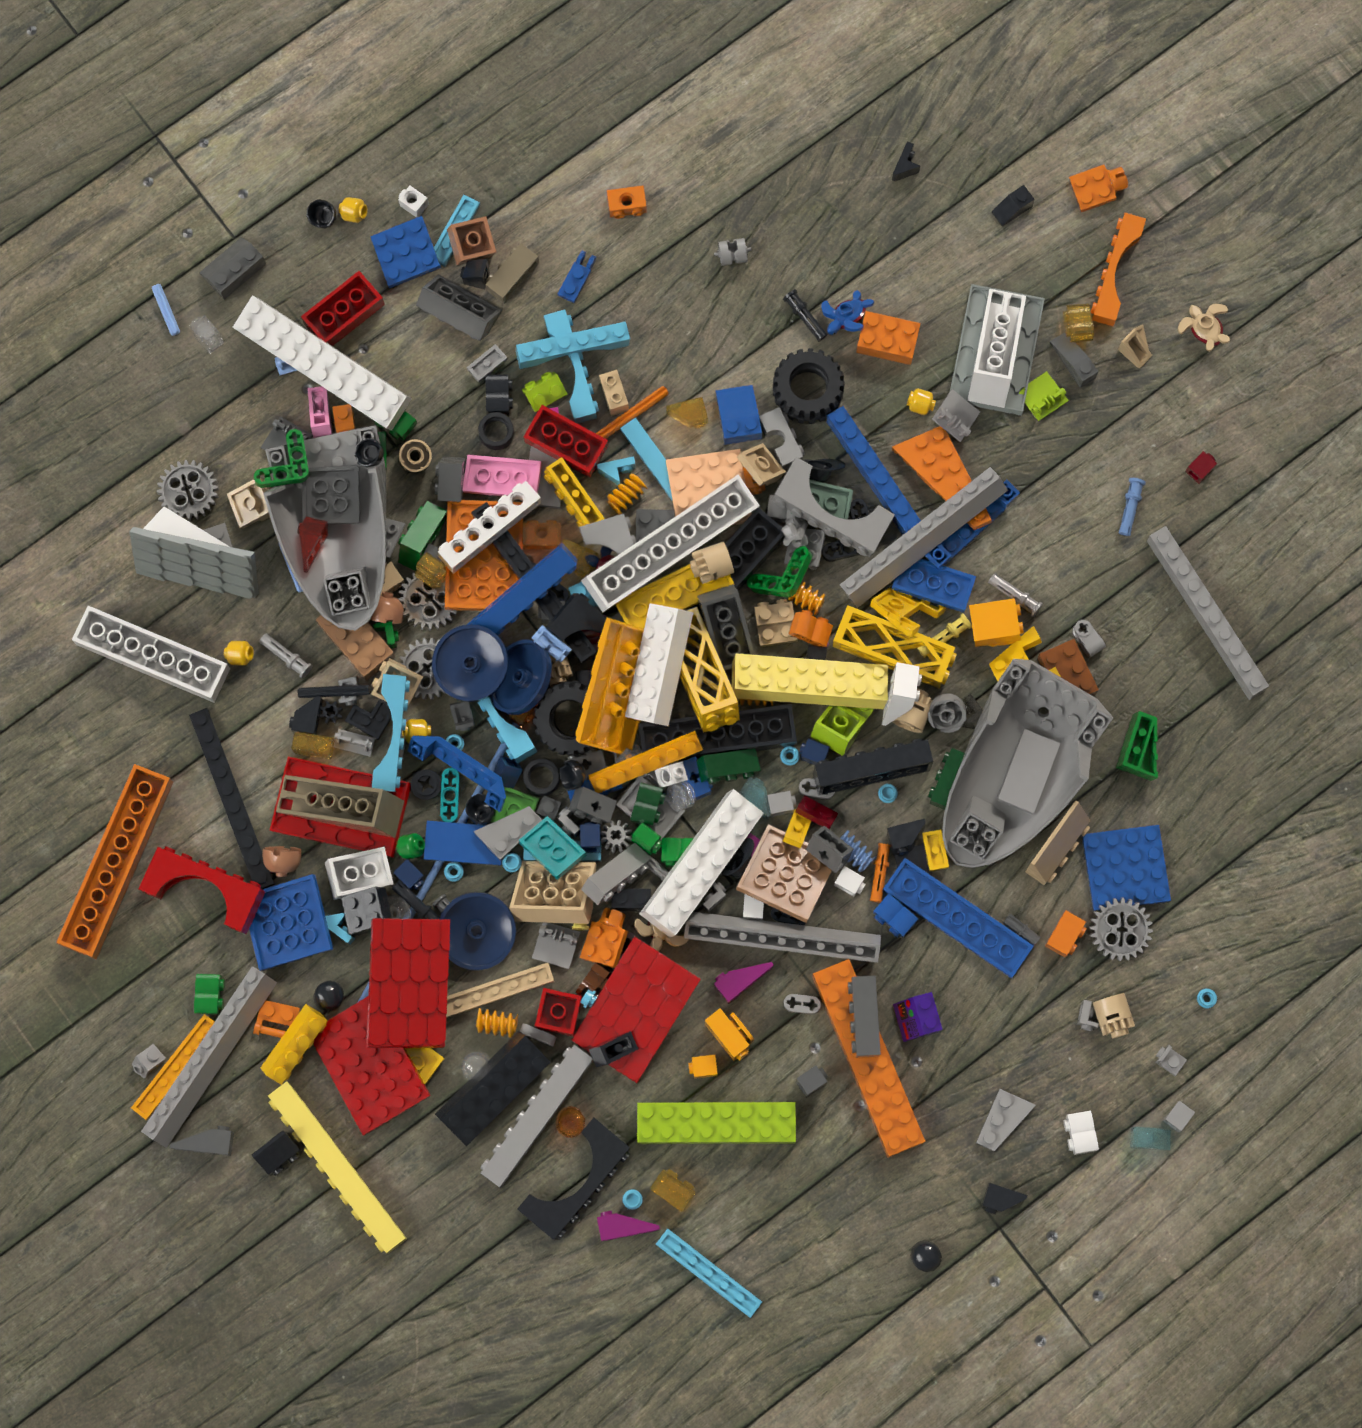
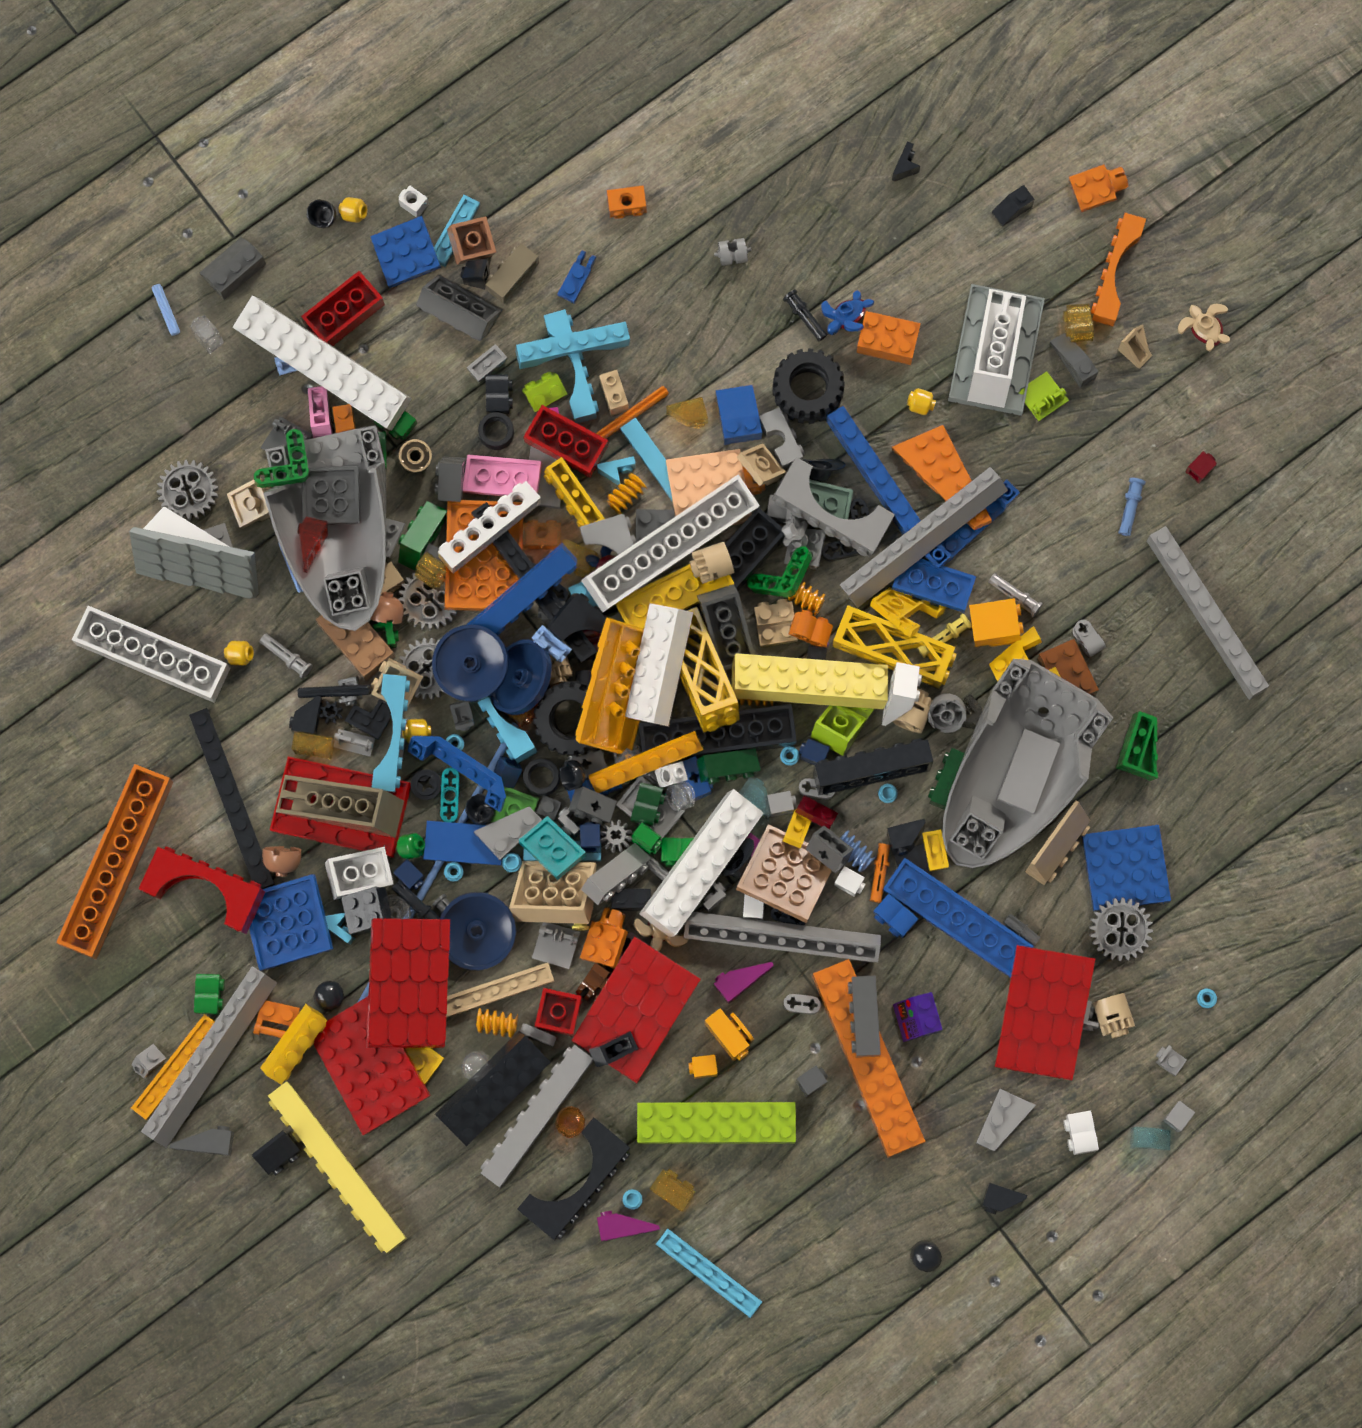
black hair [354,438,384,467] -> none
medium azure plate [580,989,597,1008] -> none
light grey hinge [932,389,980,442] -> none
orange brick [1045,910,1087,958] -> none
none -> red piece [994,945,1095,1081]

